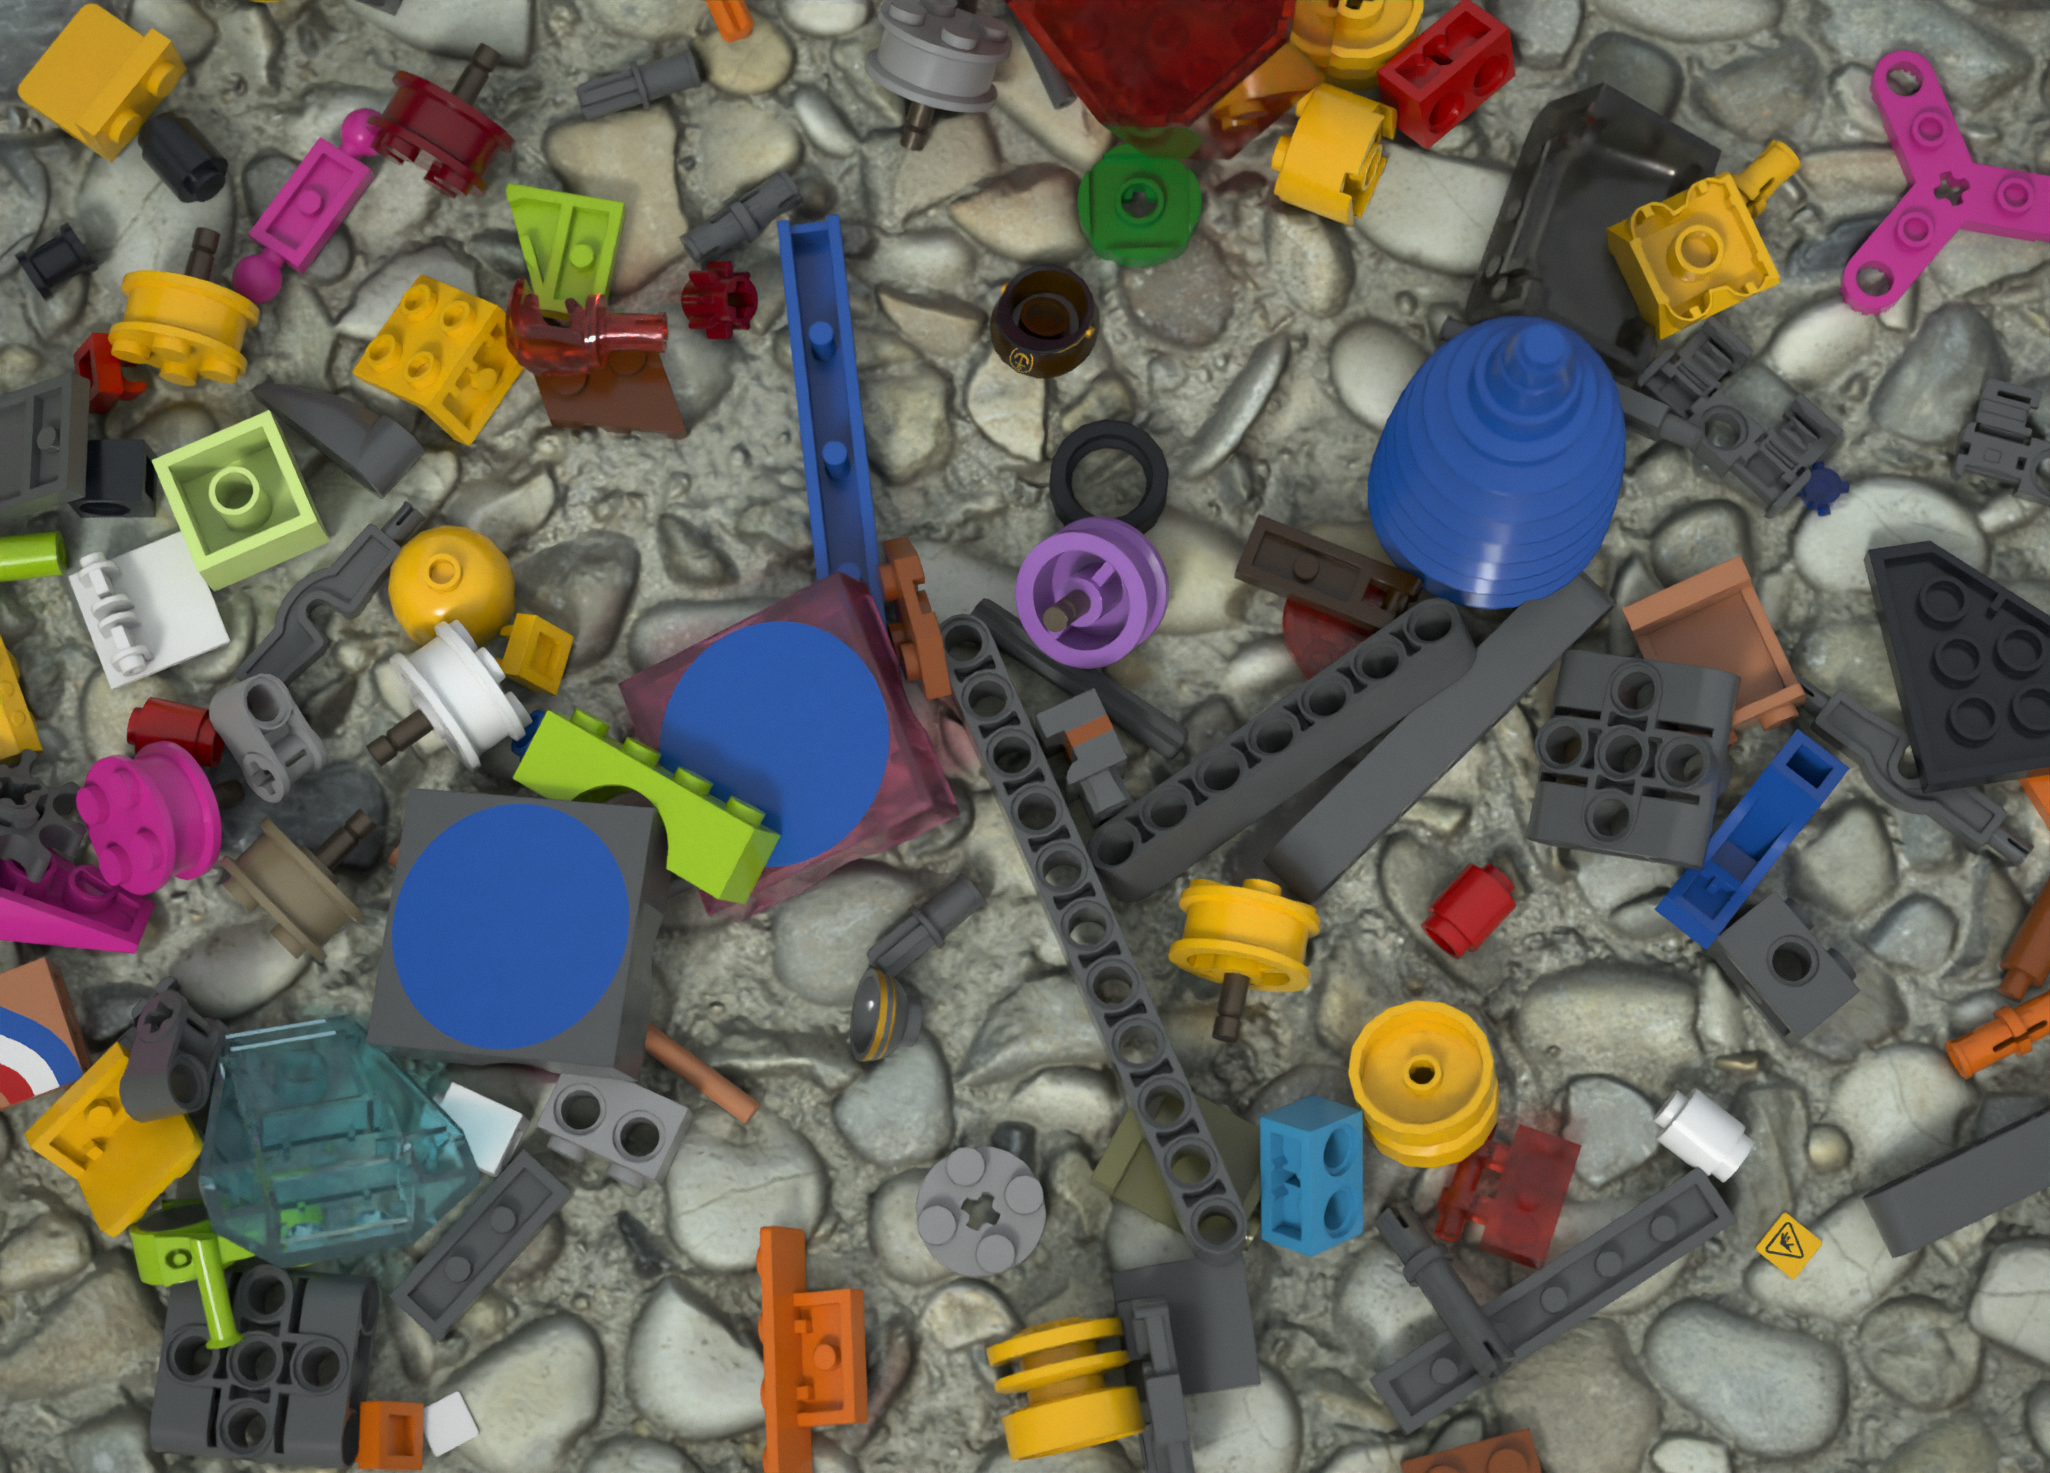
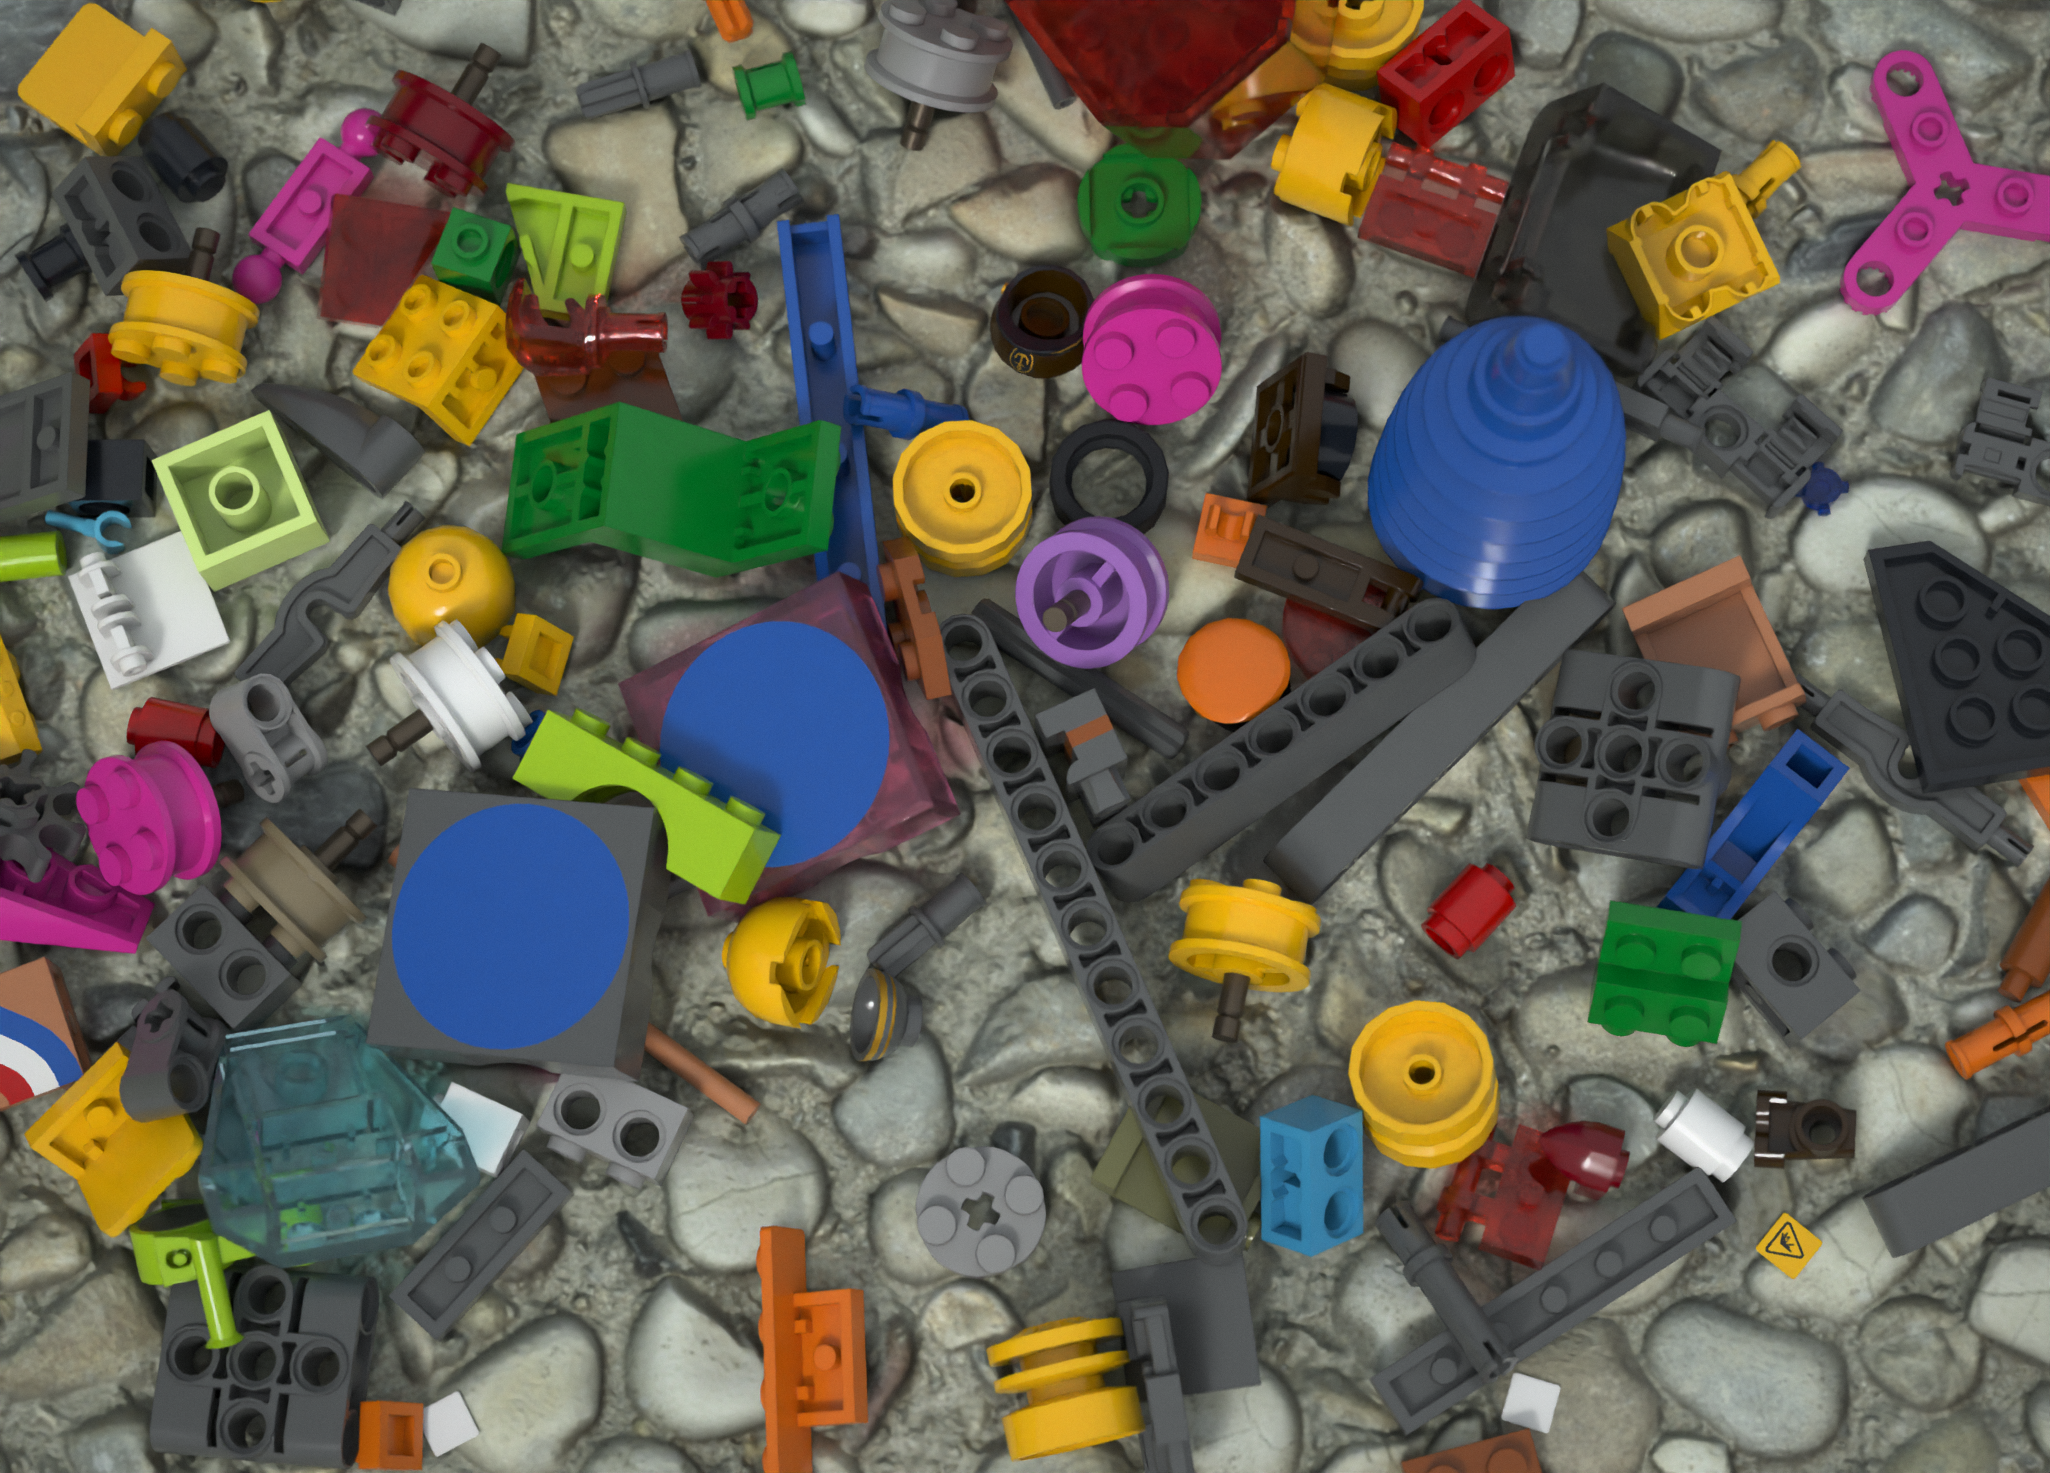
none -> medium azure hand [45,510,132,554]
none -> dark grey brick [52,156,192,296]
none -> dark grey brick [146,884,303,1038]
none -> clear red wing [317,193,451,328]
none -> green brick [431,207,521,307]
none -> green bracket [501,402,842,578]
none -> yellow cylinder [722,897,841,1028]
none -> green bush [732,51,806,121]
none -> blue pin [843,384,969,440]
none -> yellow wheel [892,420,1033,578]
none -> dark pink wheel [1082,274,1222,425]
none -> orange piece [1177,618,1292,732]
none -> orange tile [1192,493,1267,568]
none -> dark brown piece [1246,352,1358,508]
none -> clear red plate [1357,141,1509,278]
none -> white sticker [1501,1373,1561,1433]
none -> dark red plate [1539,1120,1630,1201]
none -> green plate [1587,900,1742,1047]
none -> dark brown plate [1754,1090,1857,1169]

